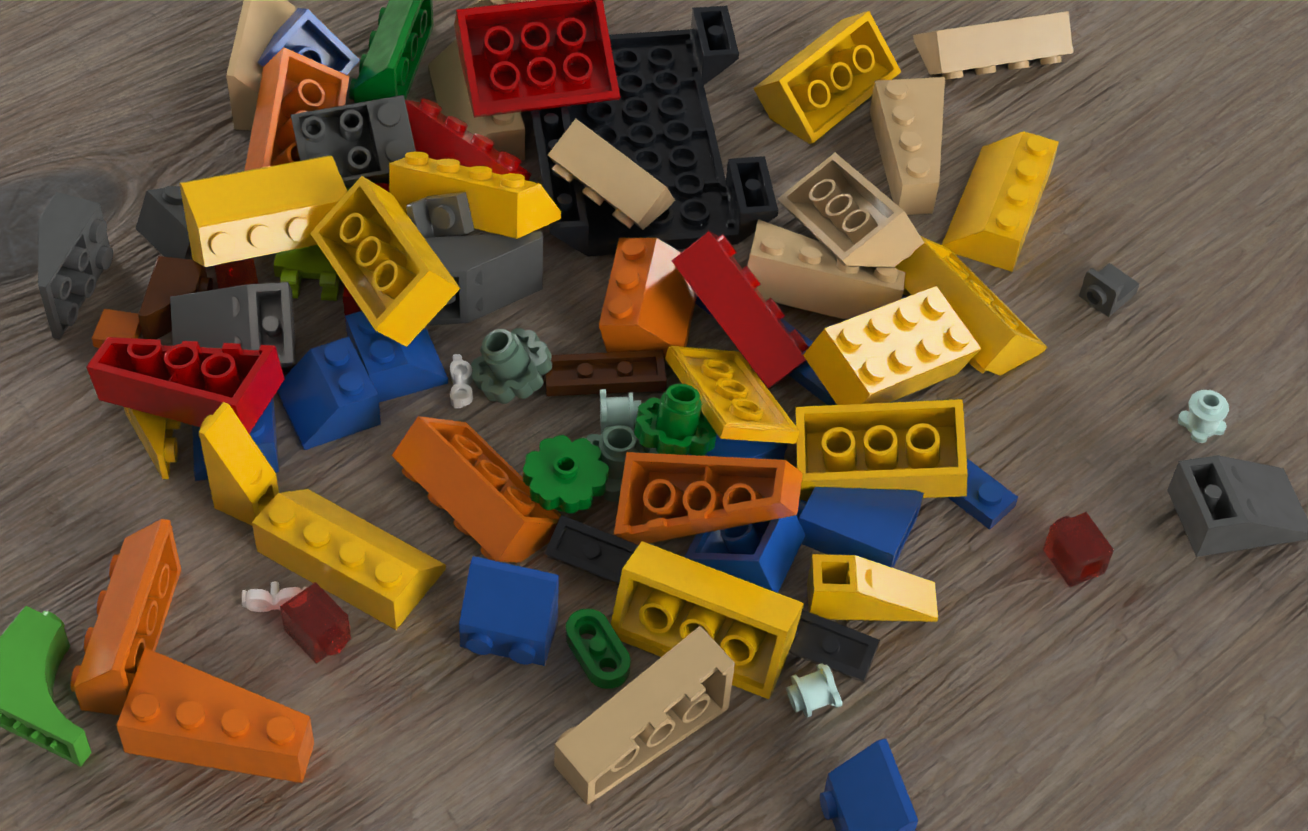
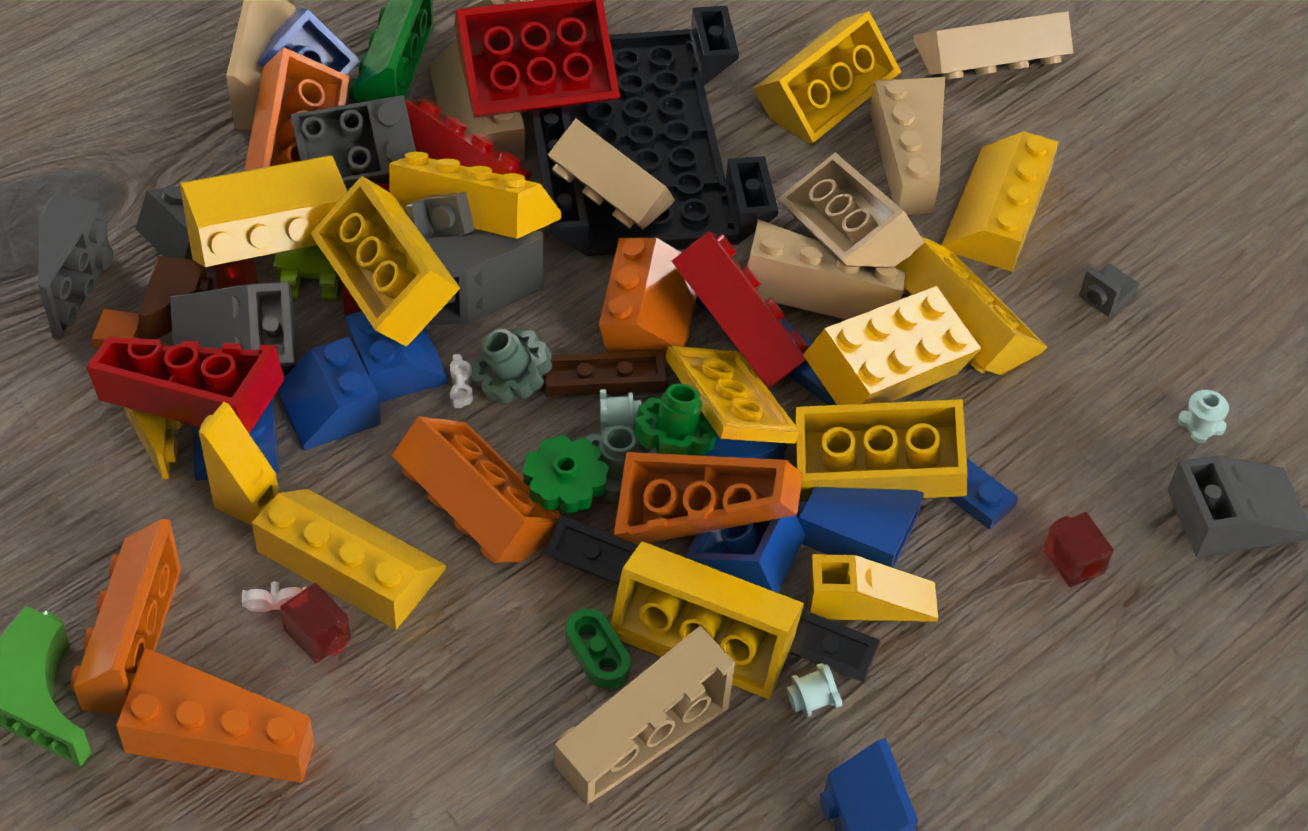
blue slope [459,556,559,666] -> none

